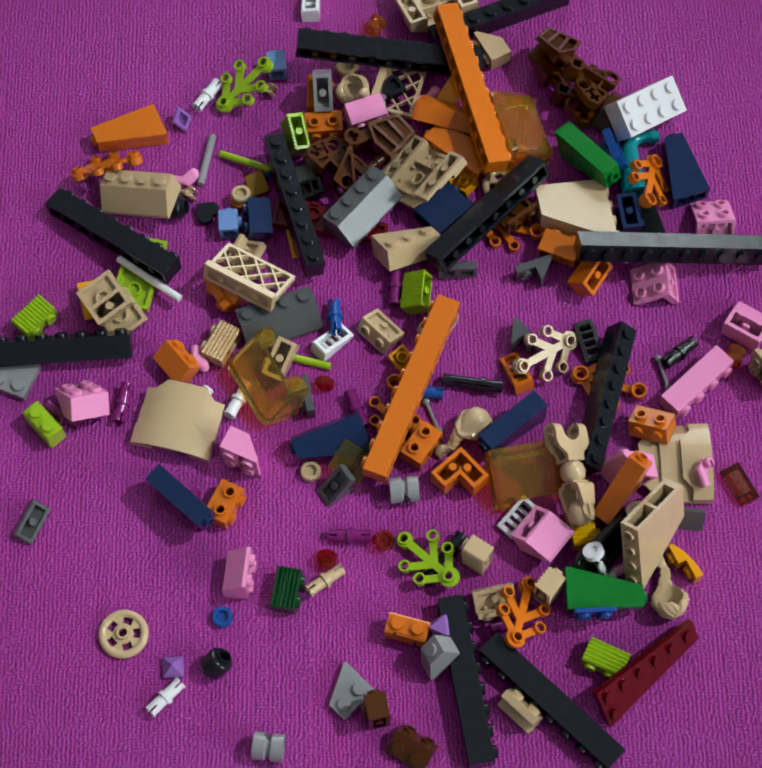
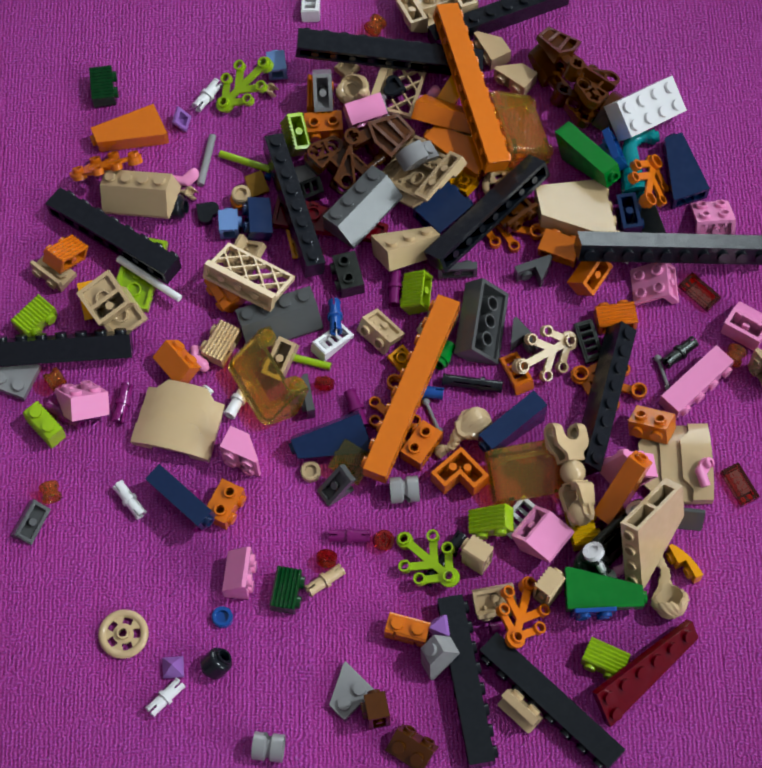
none -> tan bracket [30,255,77,292]
none -> clear orange wheel [38,480,62,504]
none -> clear orange wheel [42,367,67,392]
none -> orange brick [43,234,88,274]
none -> dark green brick [89,65,119,108]
none -> white pin [112,480,147,520]
none -> pearl dark grey brick [330,250,365,298]
none -> light grey brick [395,140,439,172]
none -> green cone [435,340,455,370]
none -> dark grey slope [454,278,509,365]
none -> lime brick [468,503,514,540]
none -> tan slope [493,63,538,98]
none -> orange brick [593,300,638,335]
none -> clear red tile [678,272,721,312]

